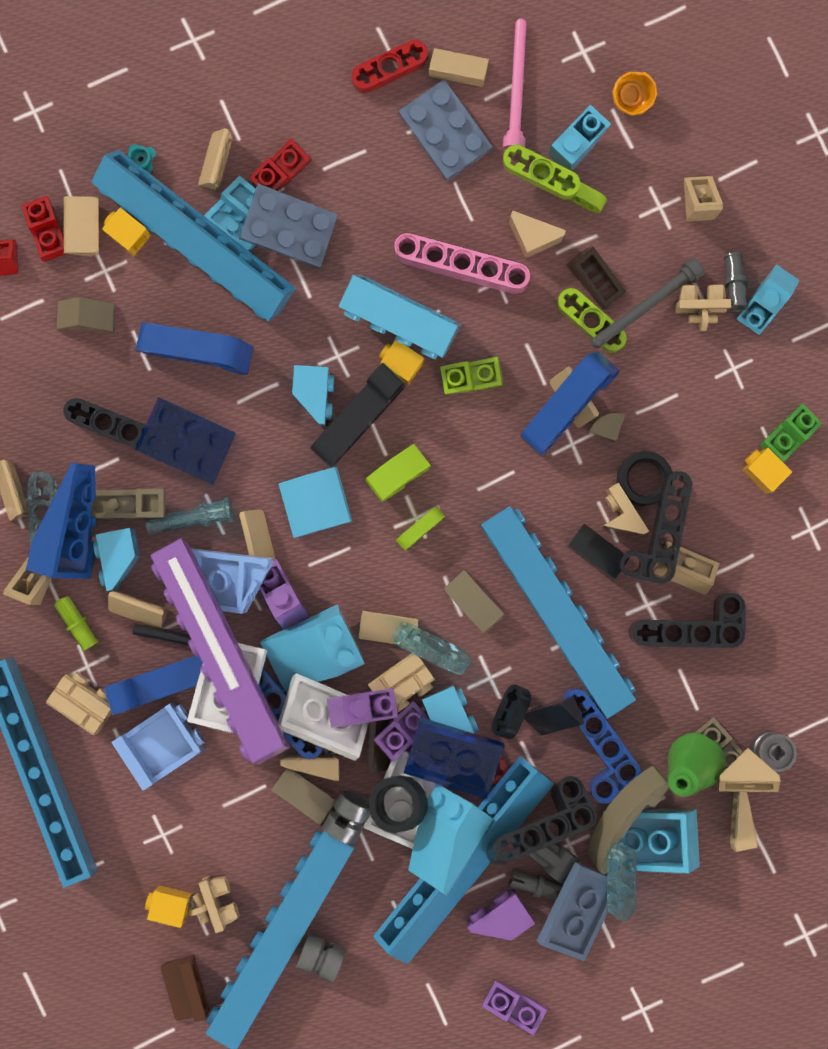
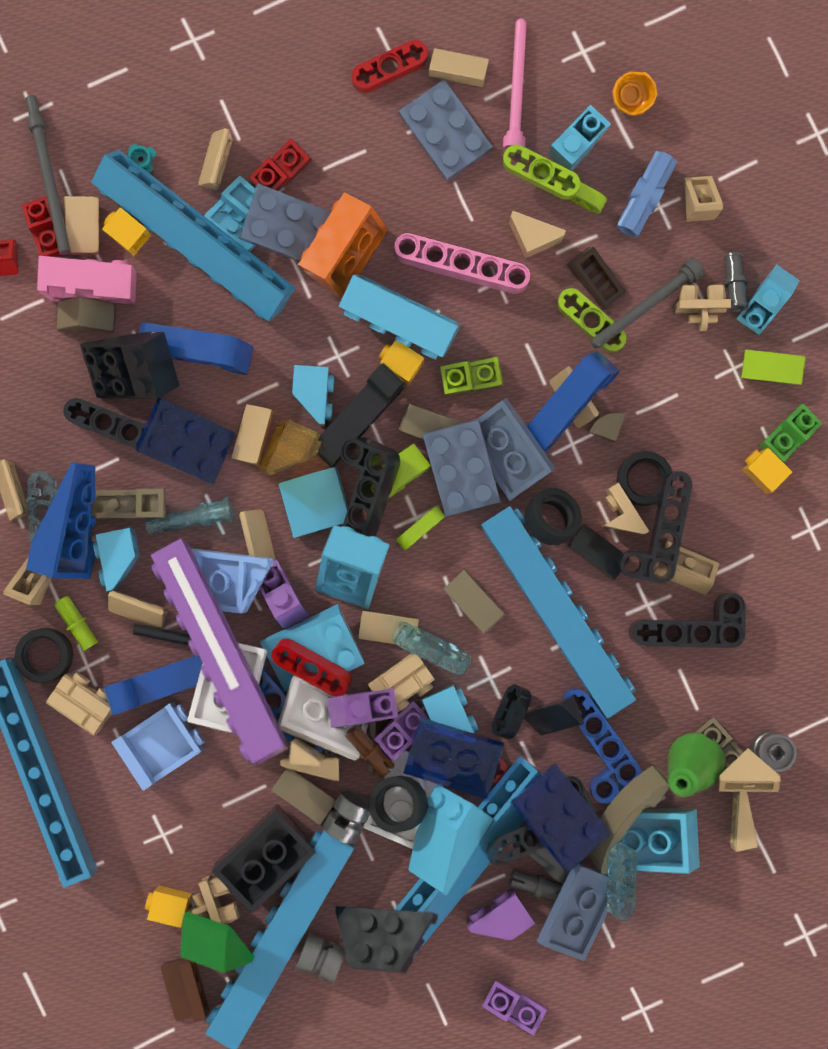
none -> black tyre [14,628,74,683]
none -> dark grey bar [25,95,71,255]
none -> bright pink wedge [37,256,137,305]
none -> black slope [80,332,180,399]
none -> green slope [180,911,255,973]
none -> black slope [212,804,316,913]
none -> tan slope [232,404,274,466]
none -> clear yellow slope [257,419,321,475]
none -> red beam [271,639,352,697]
none -> tan slope [290,737,324,768]
none -> orange slope [298,192,388,299]
none -> medium azure slope [315,525,389,610]
none -> black wing [335,906,438,974]
none -> black beam [340,437,401,537]
none -> reddish brown axle [346,725,395,777]
none -> dark tan slope [399,403,464,439]
none -> sand blue plate [423,419,500,516]
none -> sand blue plate [478,398,556,501]
none -> clear blue plate [510,764,611,872]
none -> black tyre [524,488,582,545]
none -> medium blue piece [616,151,678,238]
none -> lime slope [741,350,806,385]

